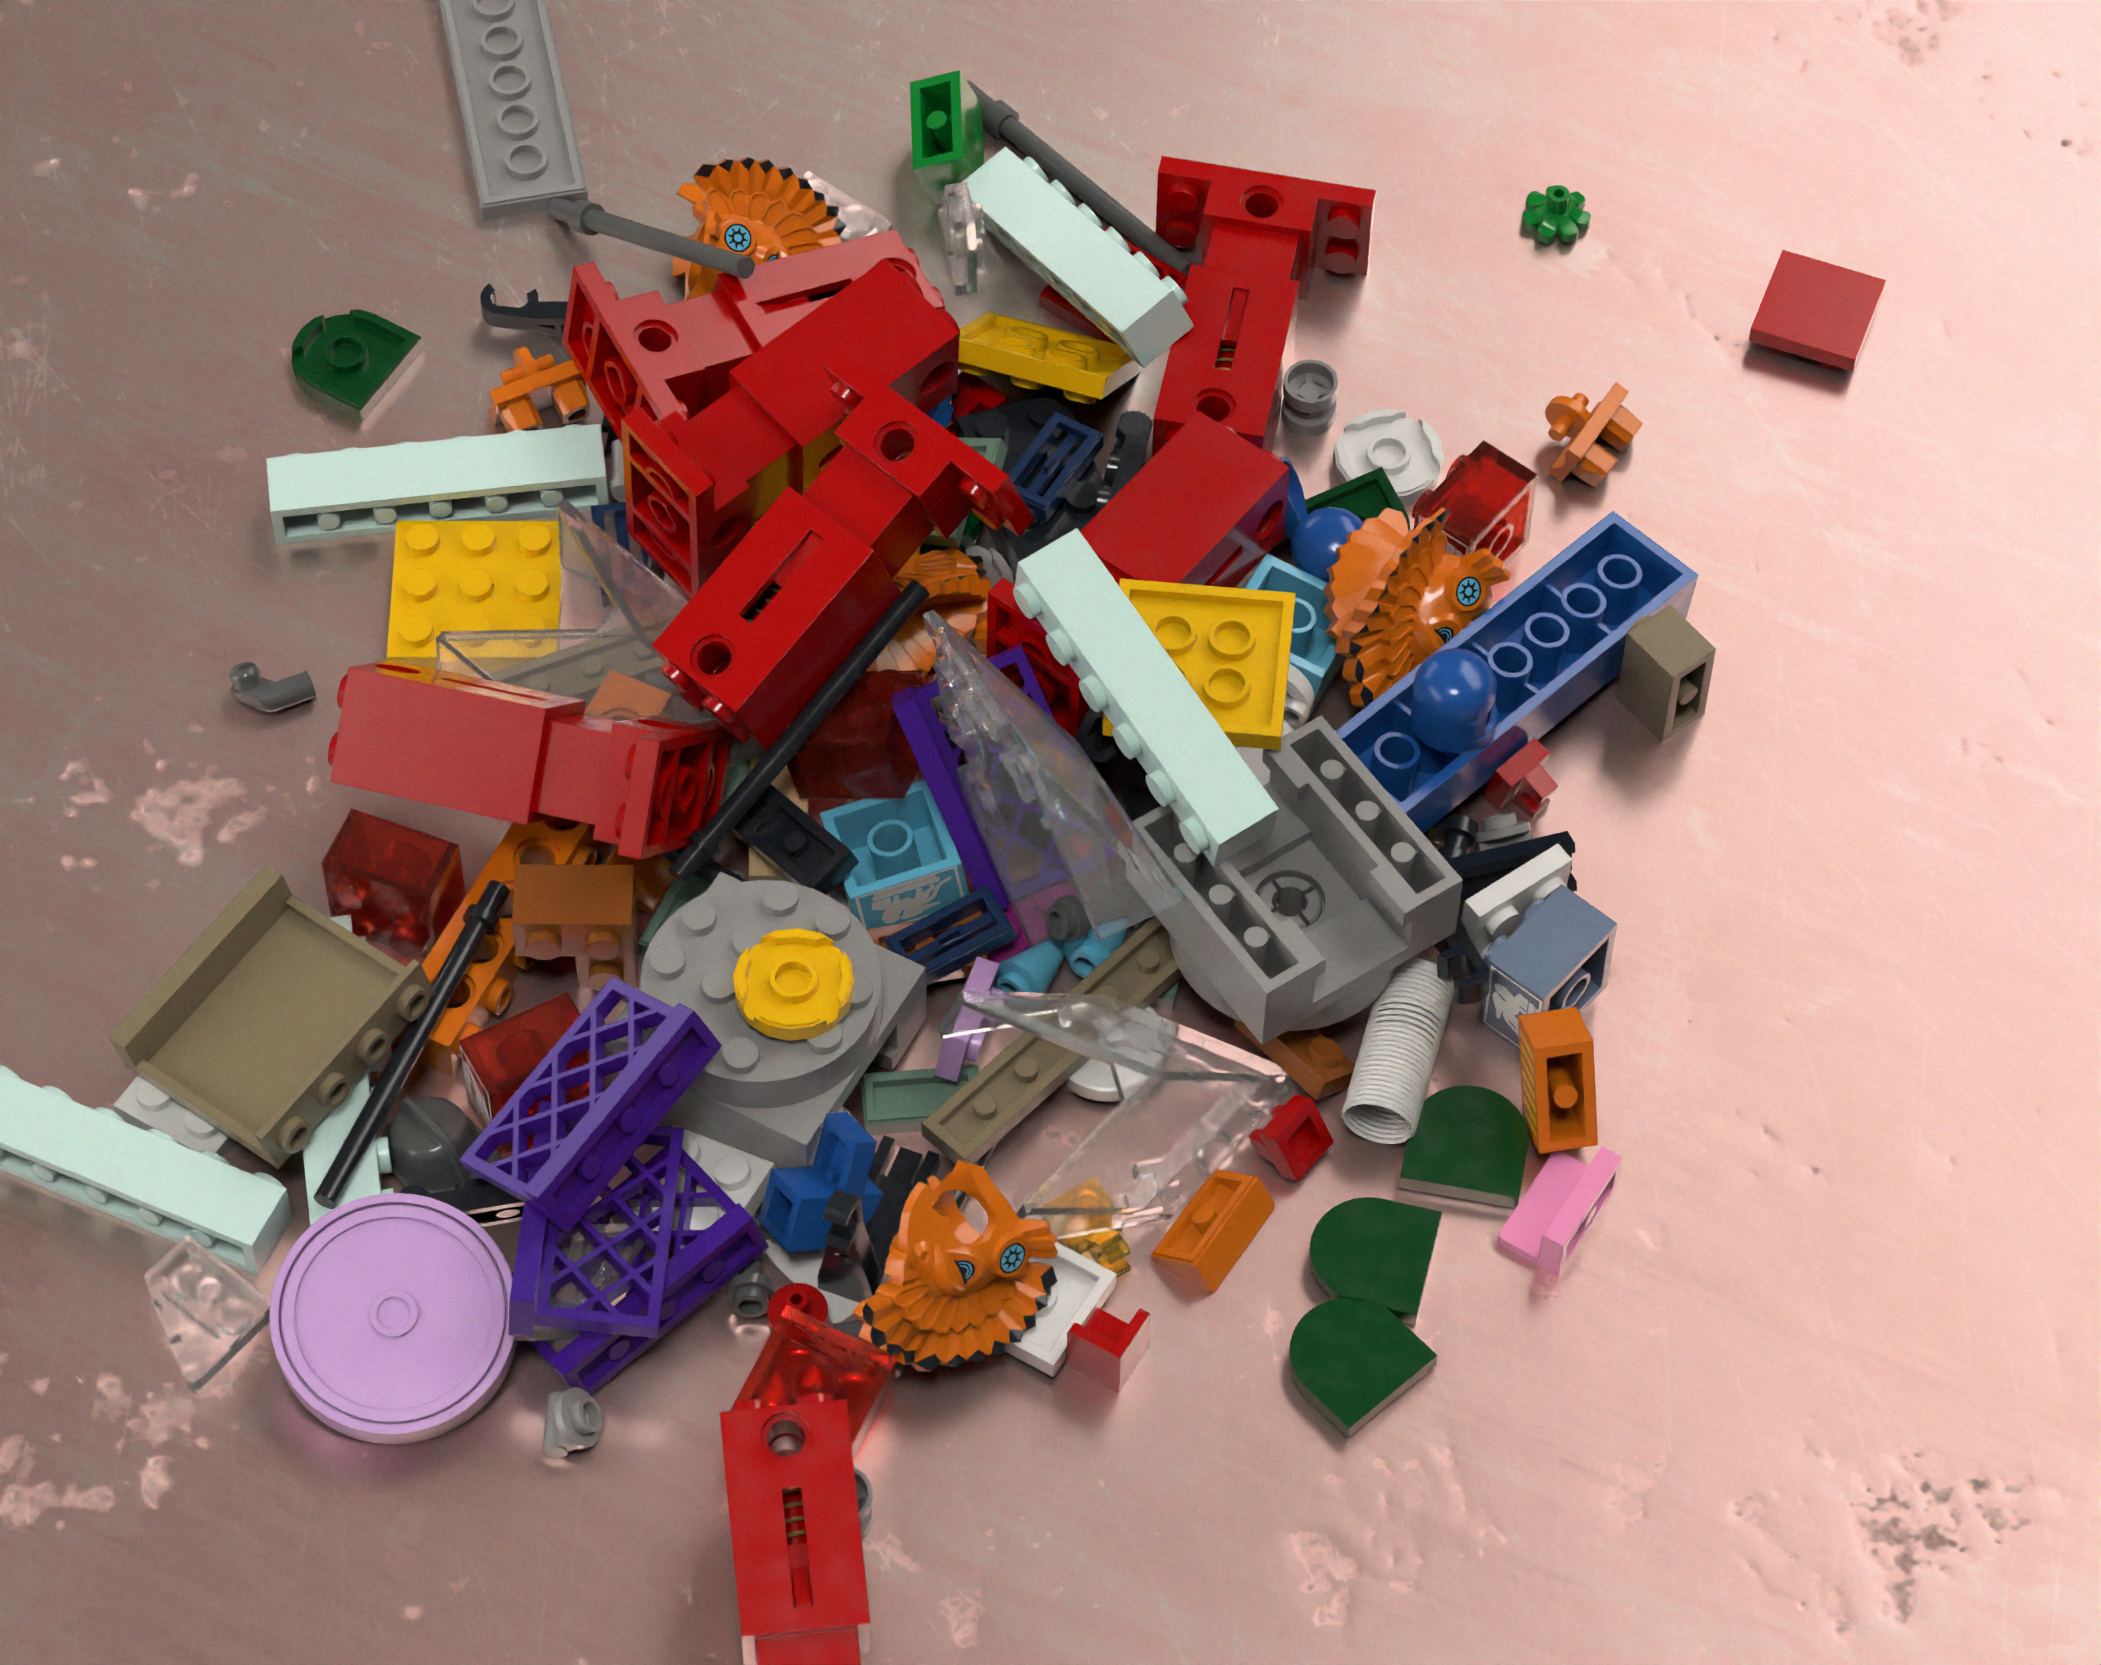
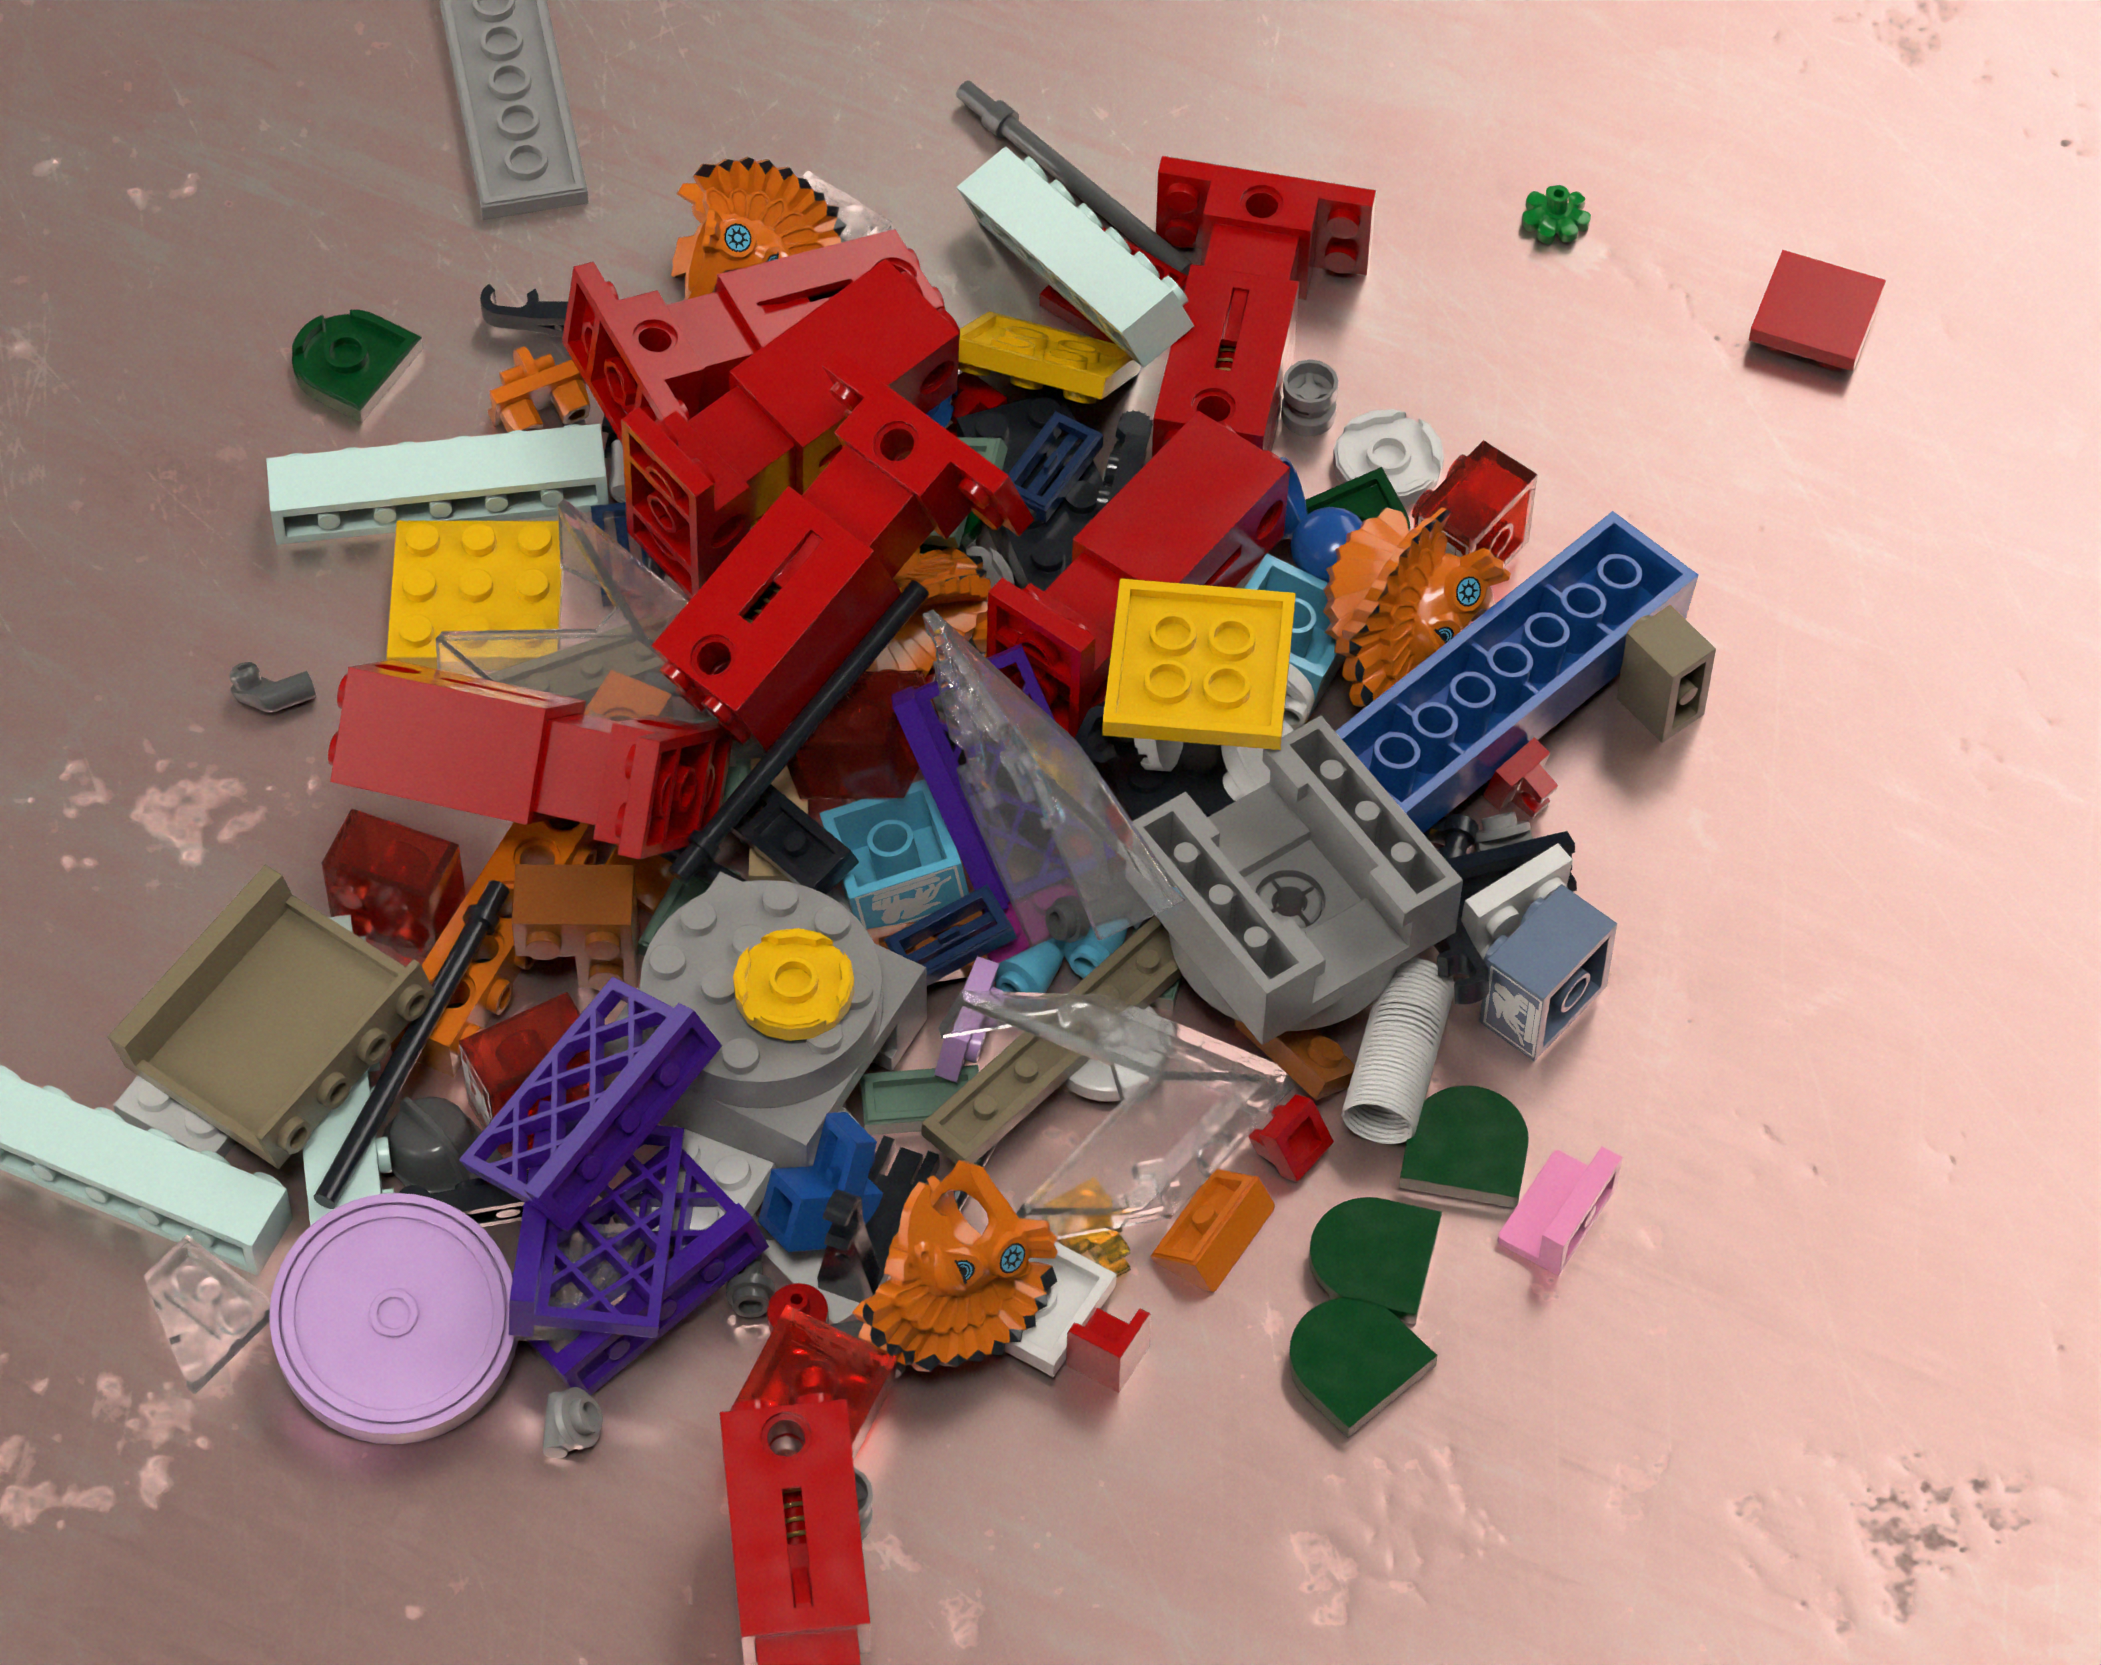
dark grey bar [547,198,755,279] -> none
green brick [910,70,984,204] -> none
clear wing [938,182,986,296] -> none
light aqua brick [1013,528,1279,867] -> none
blue helmet [1410,648,1498,753] -> none
orange brick [1518,1007,1598,1154] -> none
orange hips [1545,382,1643,488] -> none

